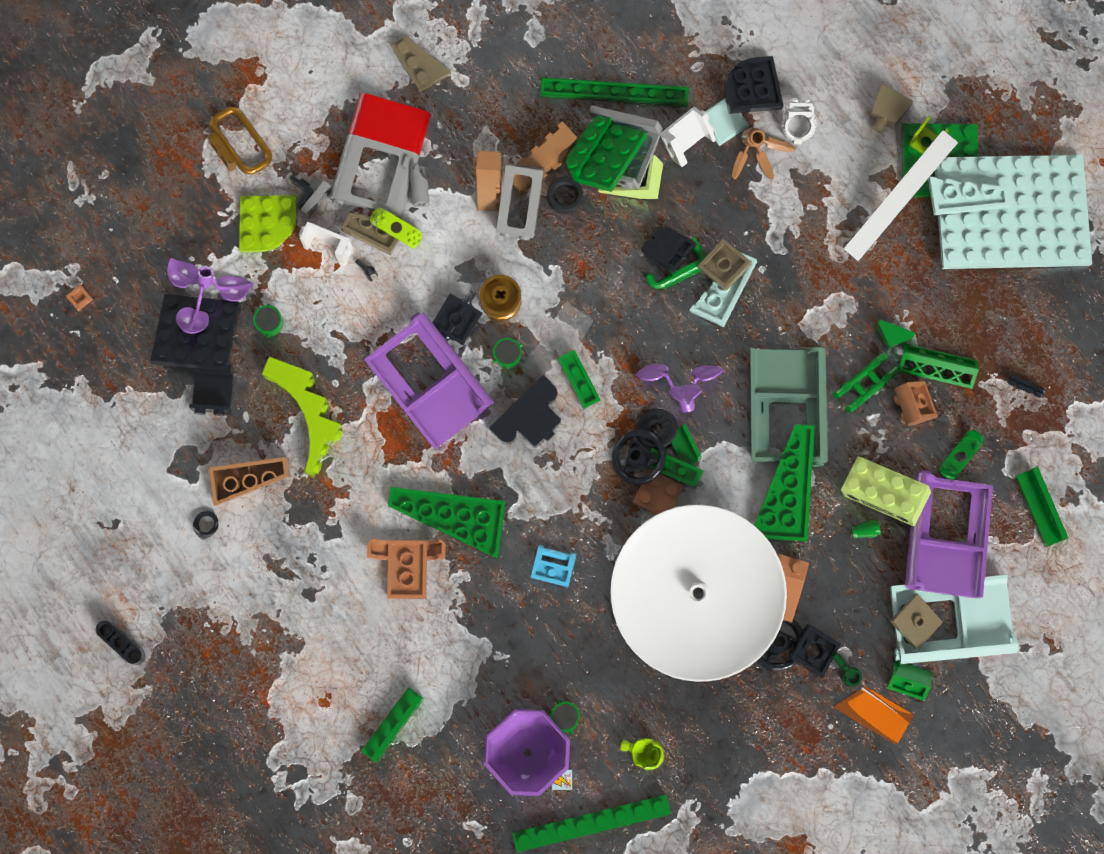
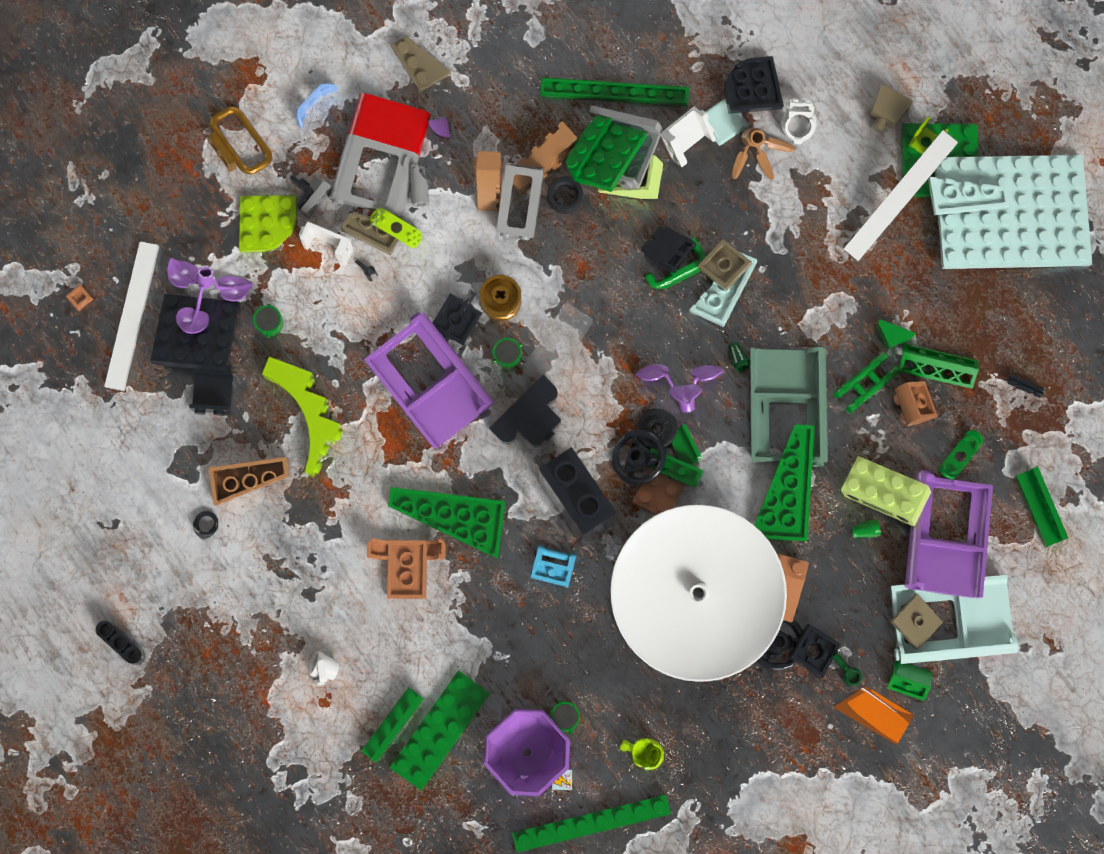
green plate [557,350,601,410] -> none
none -> white tile [105,242,159,391]
none -> light blue piece [295,82,338,128]
none -> white piece [309,651,340,685]
none -> green plate [389,670,490,791]
none -> medium lavender tile [428,117,450,137]
none -> black brick [538,447,617,546]
none -> dark green cone [728,342,750,372]

